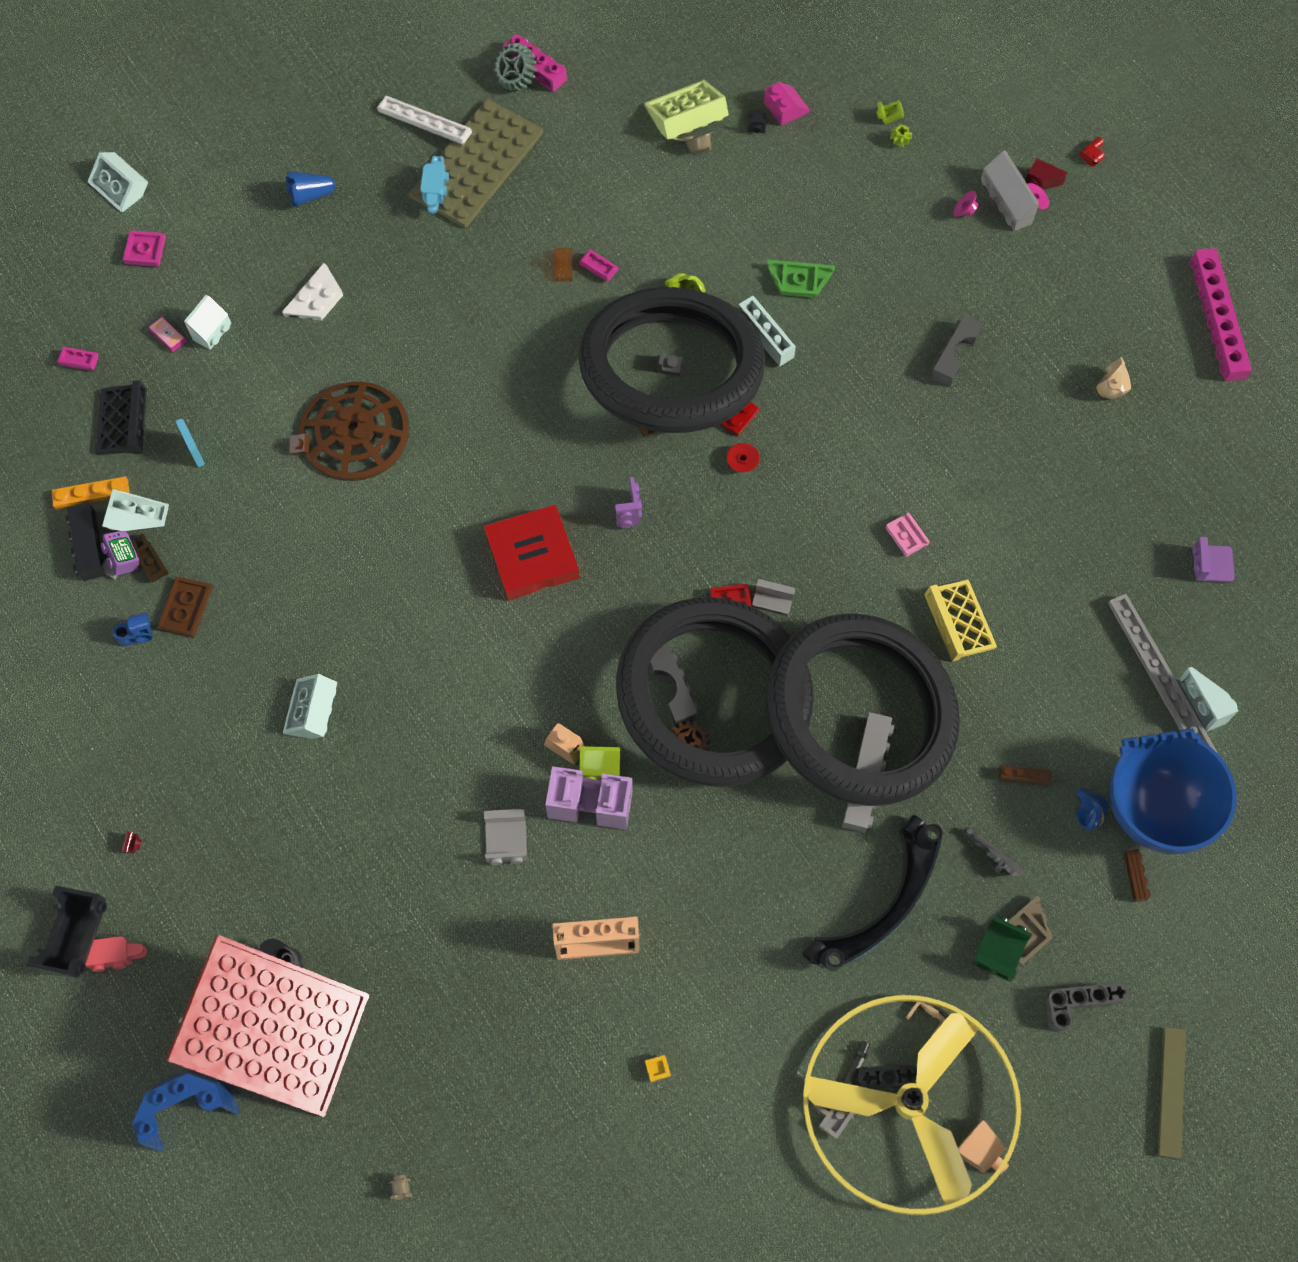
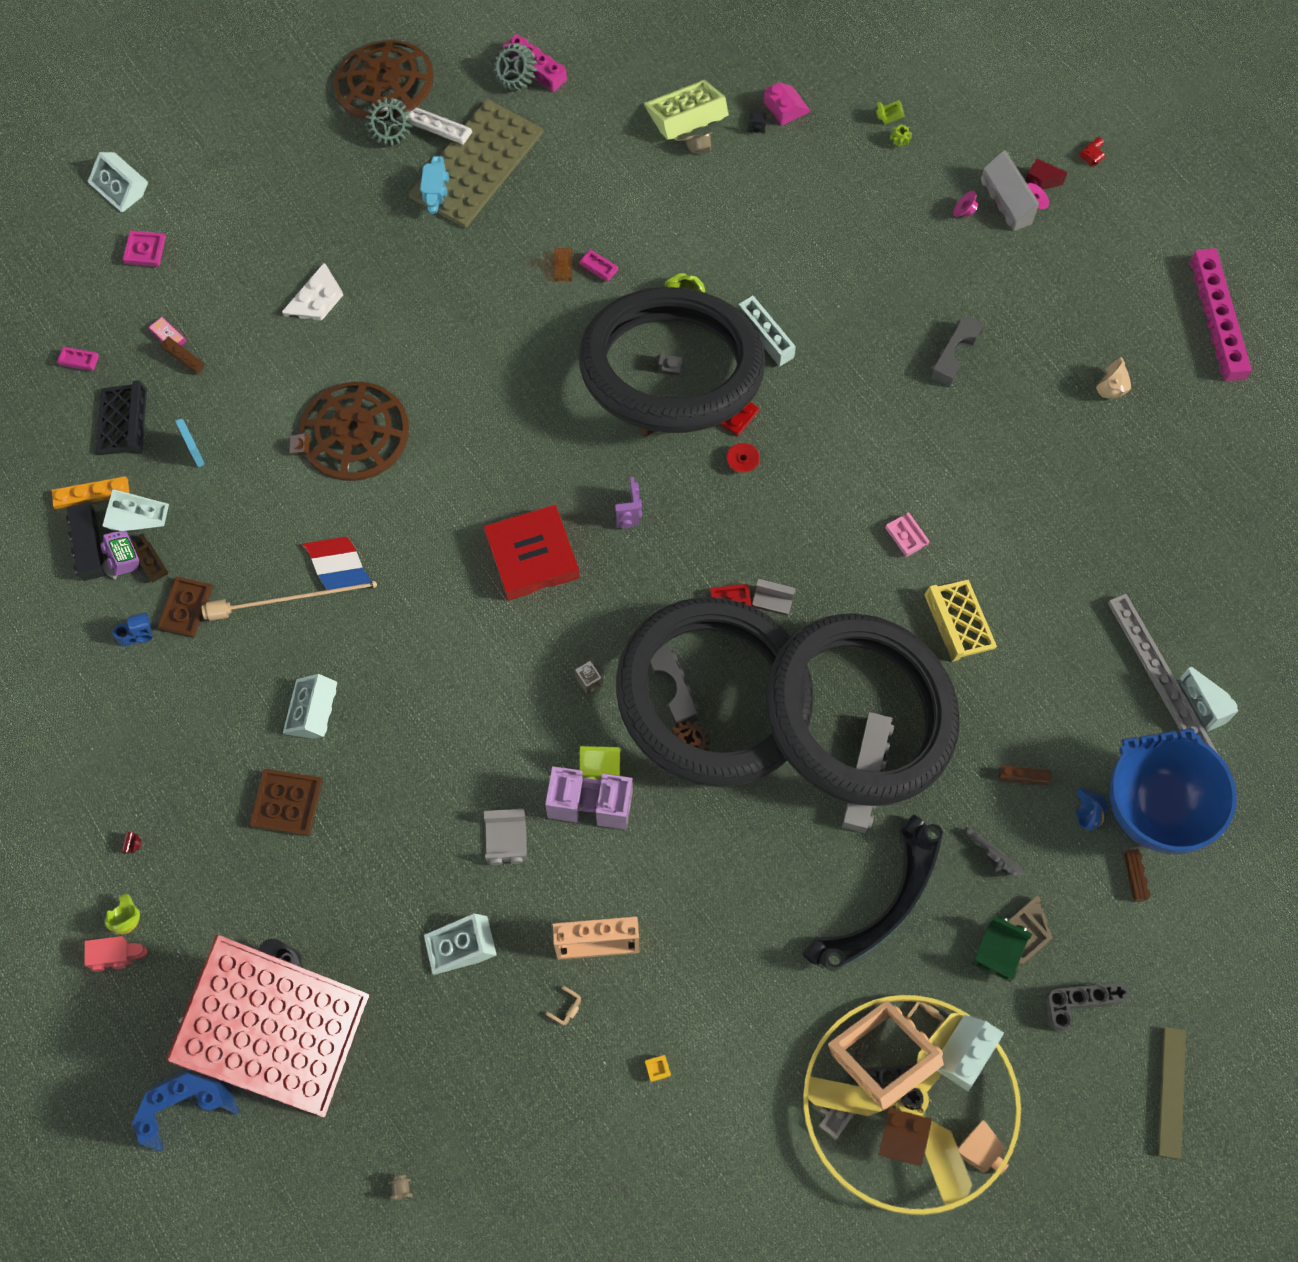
black windscreen [26,885,107,978] -> none
light aqua slope [184,295,231,350] -> none
blue cone [285,172,335,207] -> none
light nougat torso [544,723,584,765] -> none
bright green wing [767,260,835,298] -> none
medium lavender bracket [1192,537,1235,582] -> none
none -> lime hair [104,894,140,935]
none -> reddish brown piece [161,336,205,375]
none -> flag [202,536,377,621]
none -> reddish brown plate [250,769,323,837]
none -> reddish brown dish [334,40,434,121]
none -> sand green gear [366,98,412,145]
none -> light aqua slope [424,914,496,974]
none -> tan piece [545,986,581,1026]
none -> dark tan brick [574,660,603,694]
none -> light nougat window [828,1000,944,1111]
none -> reddish brown slope [878,1108,932,1167]
none -> light aqua slope [937,1014,1004,1091]

